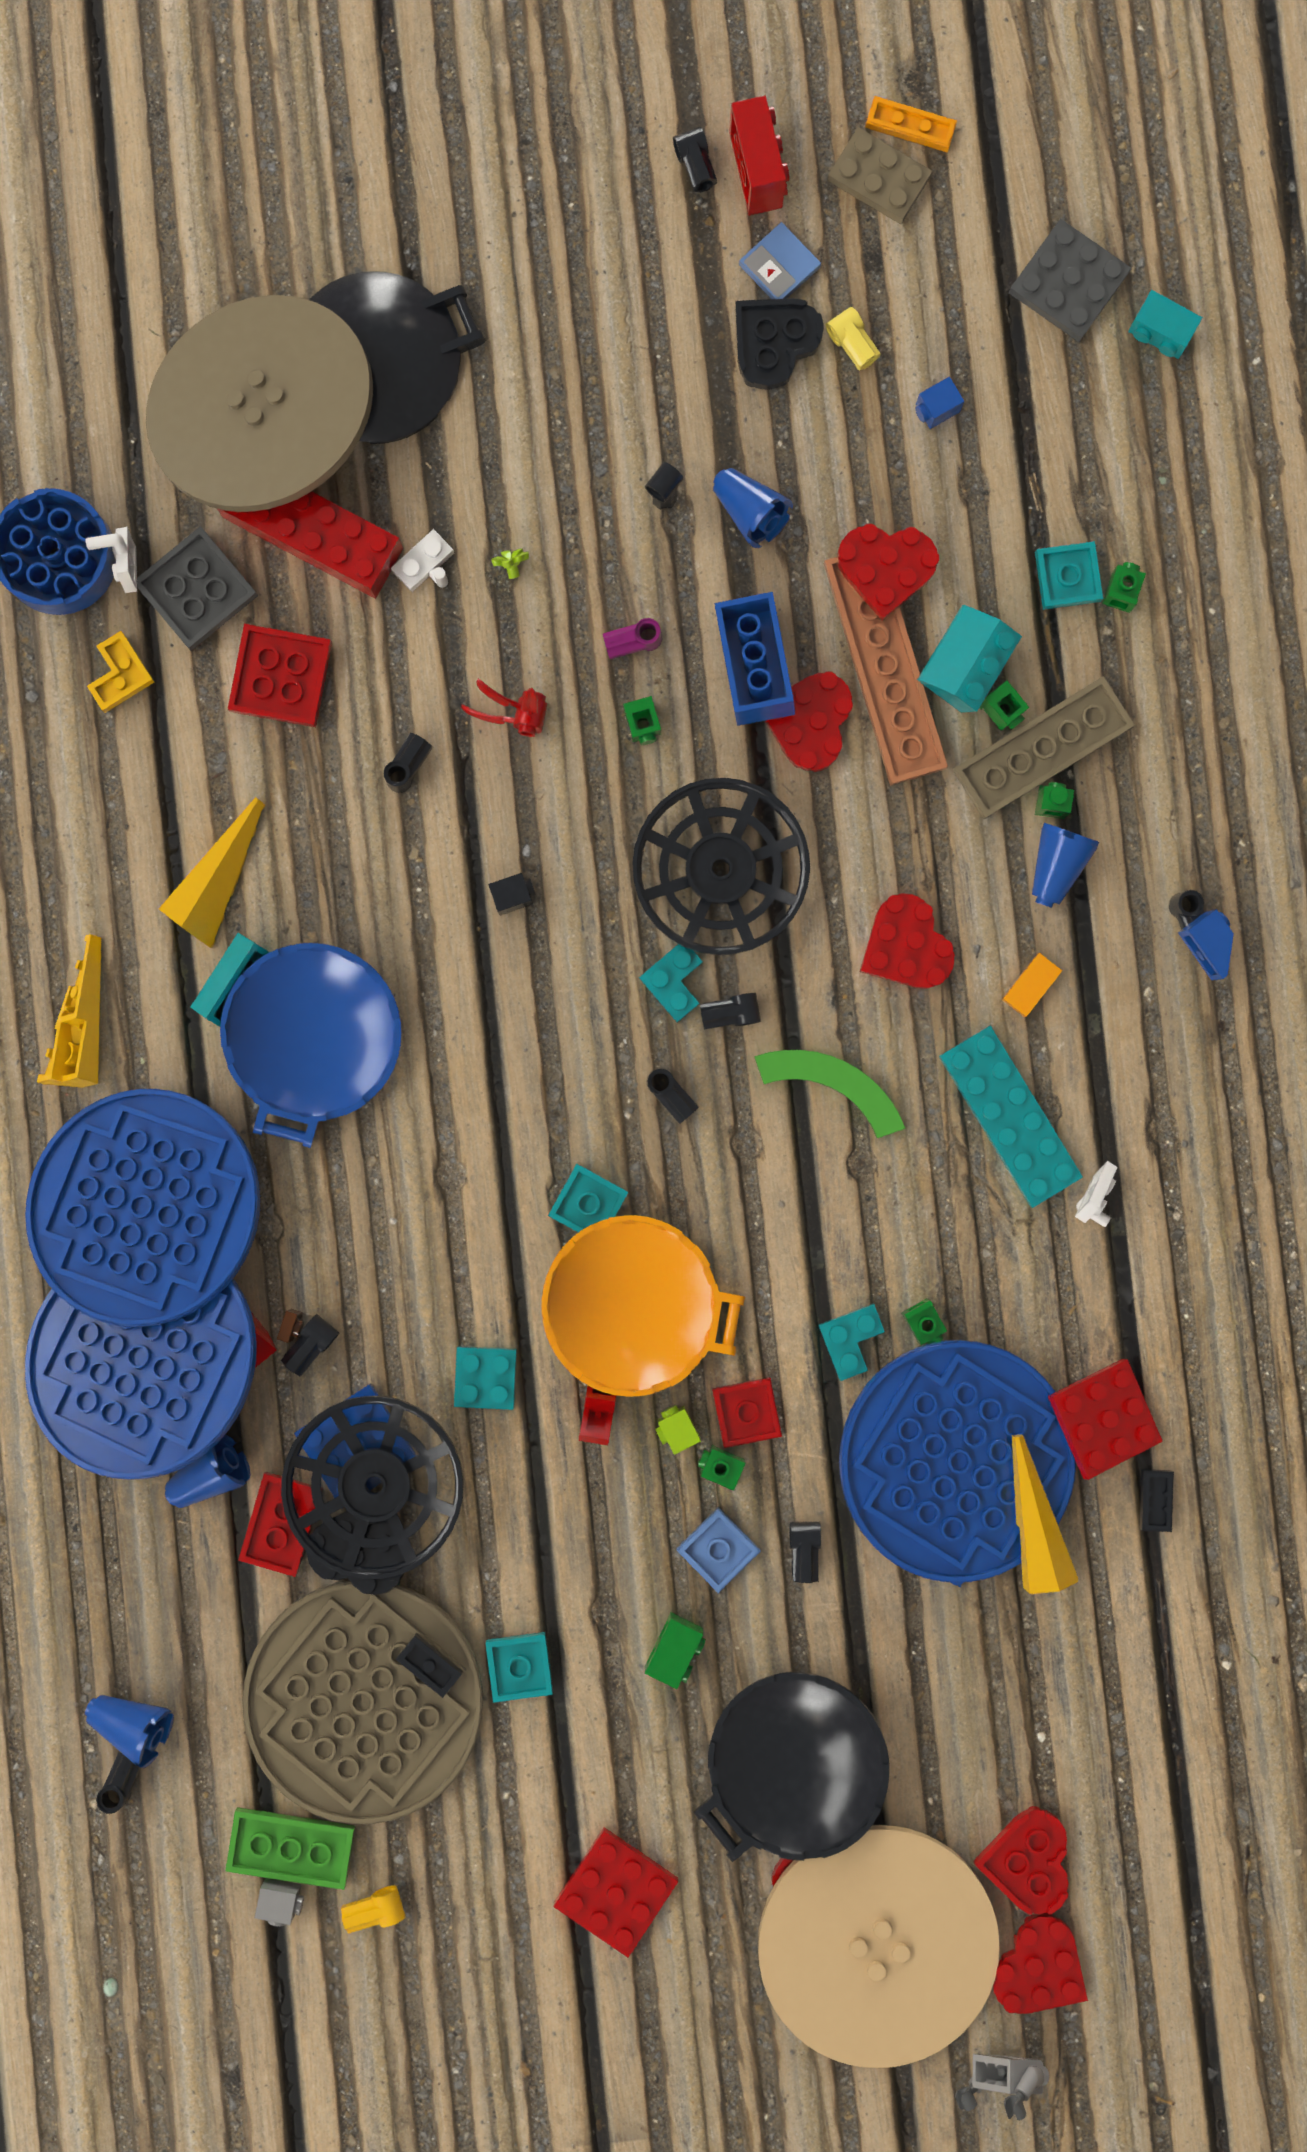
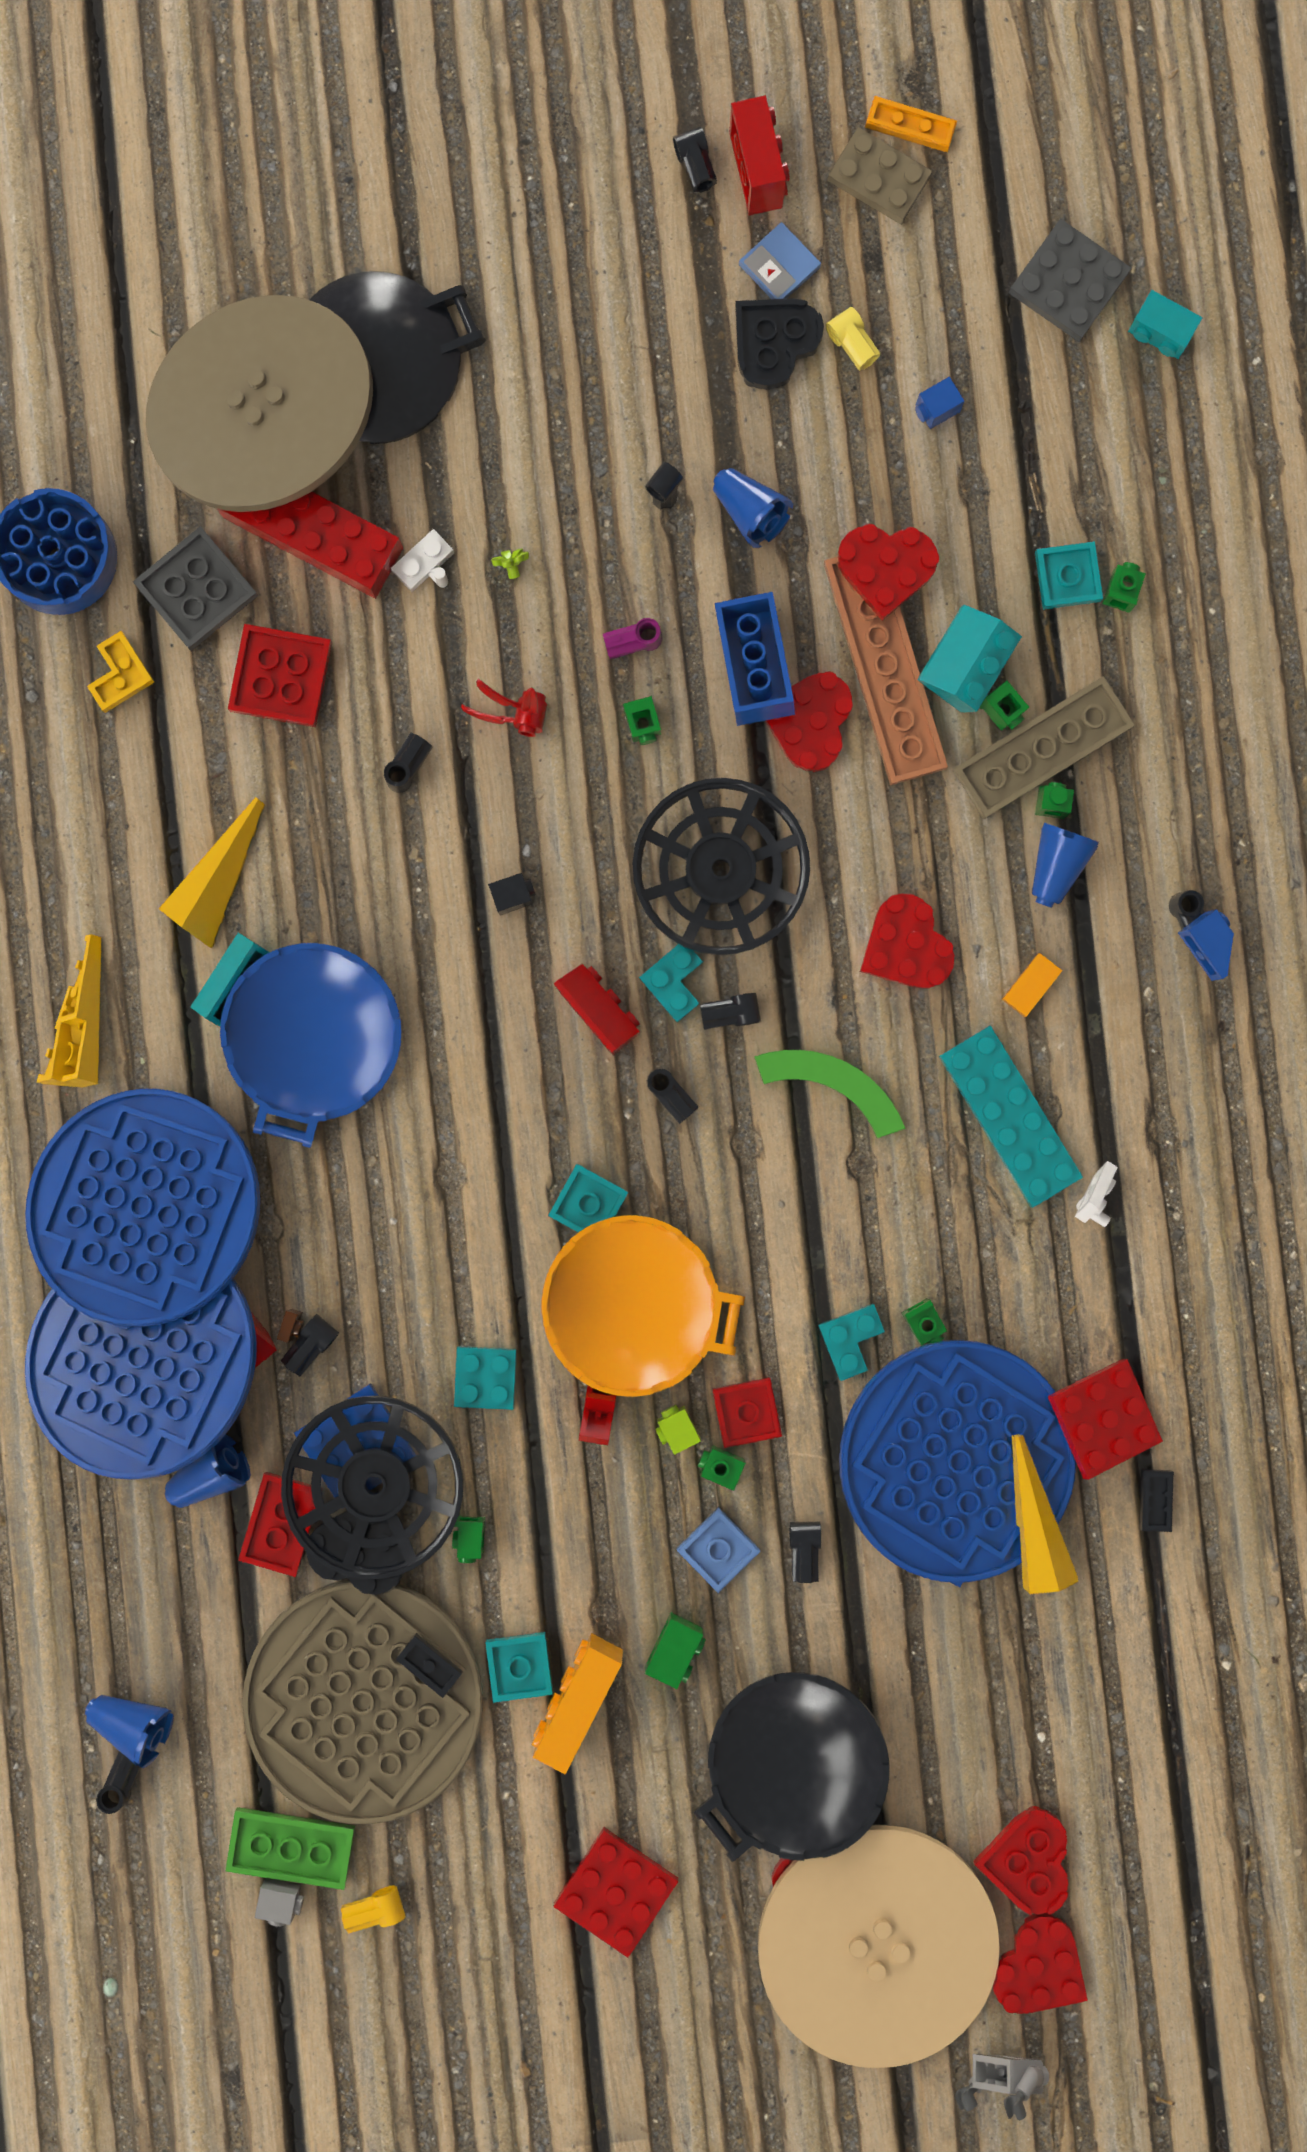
white plate [86,527,137,593] -> none
none -> green brick [452,1516,485,1563]
none -> light orange brick [531,1633,623,1775]
none -> red slope [554,964,640,1056]

